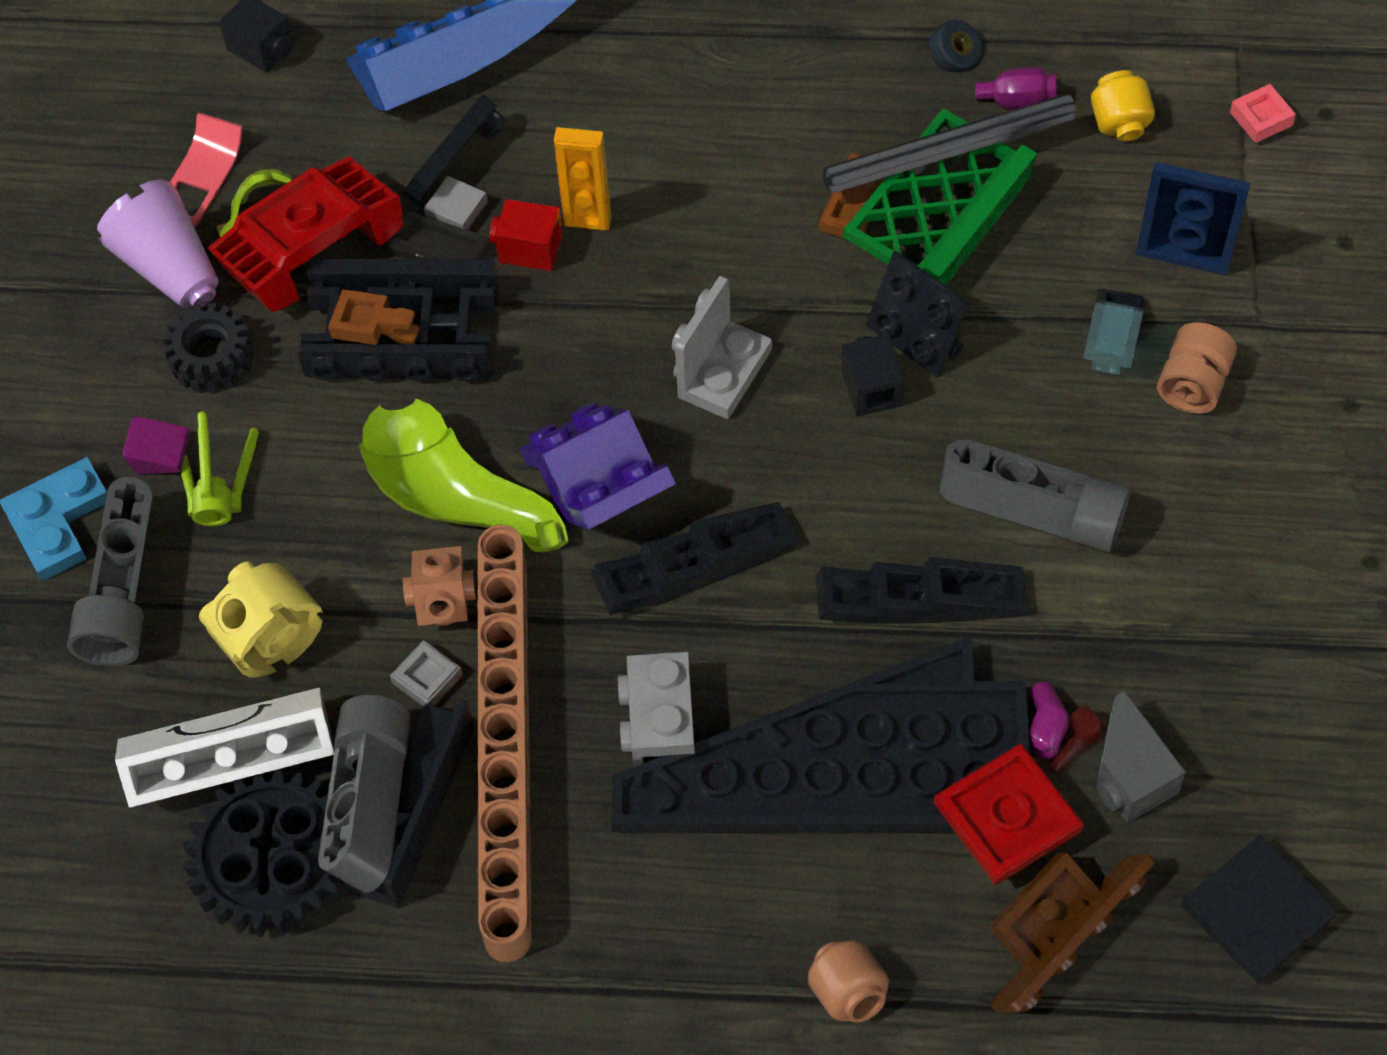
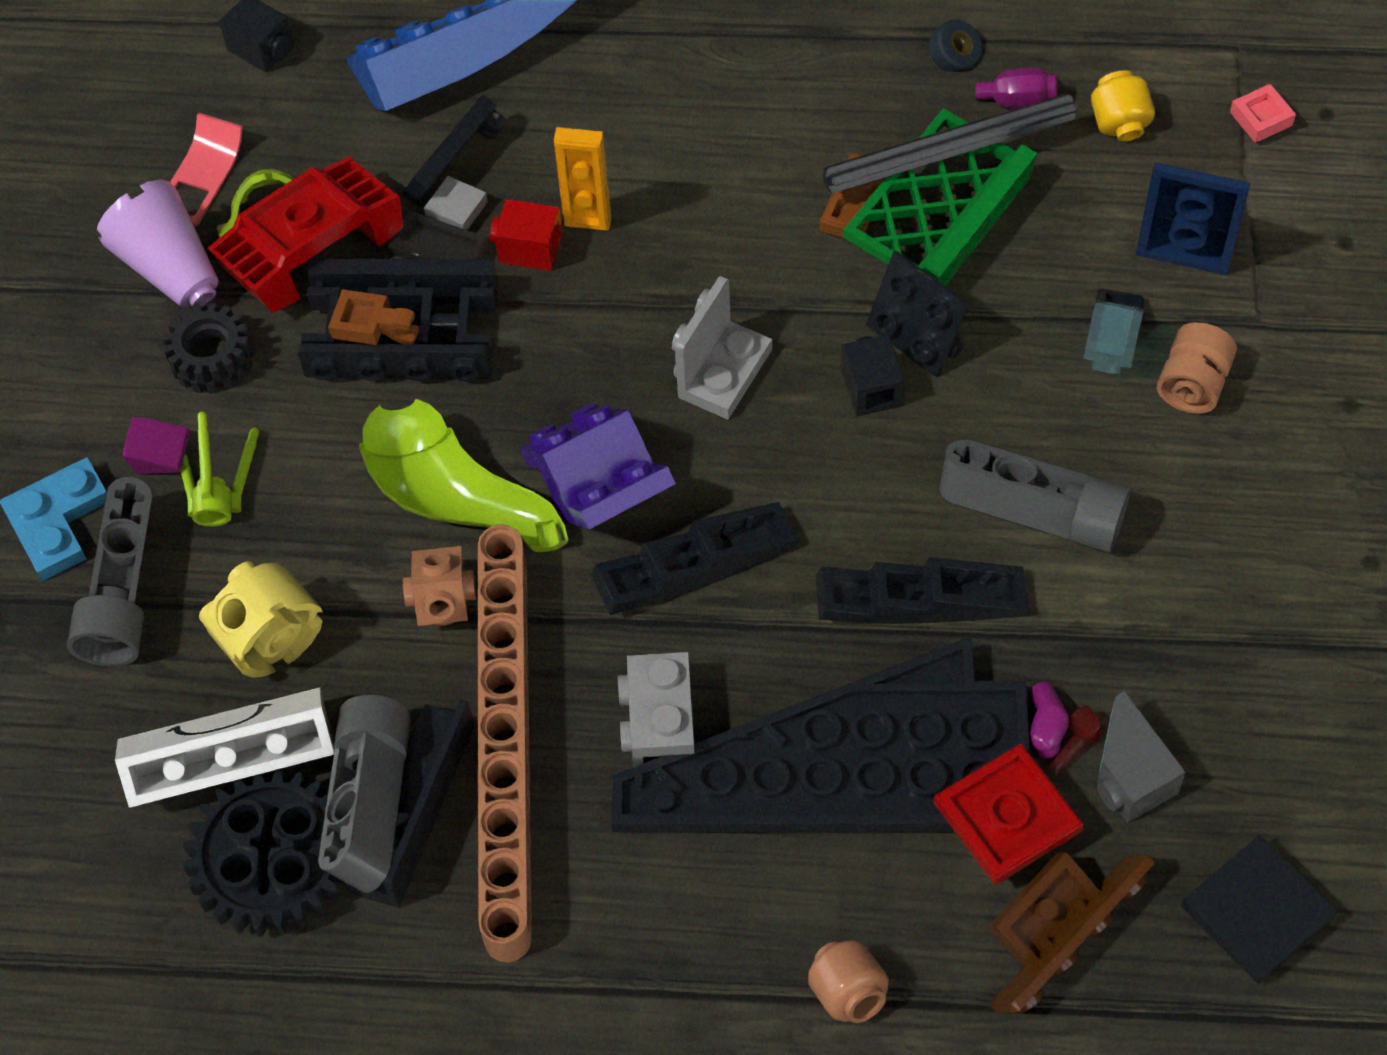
light grey tile [390,640,463,707] -> none

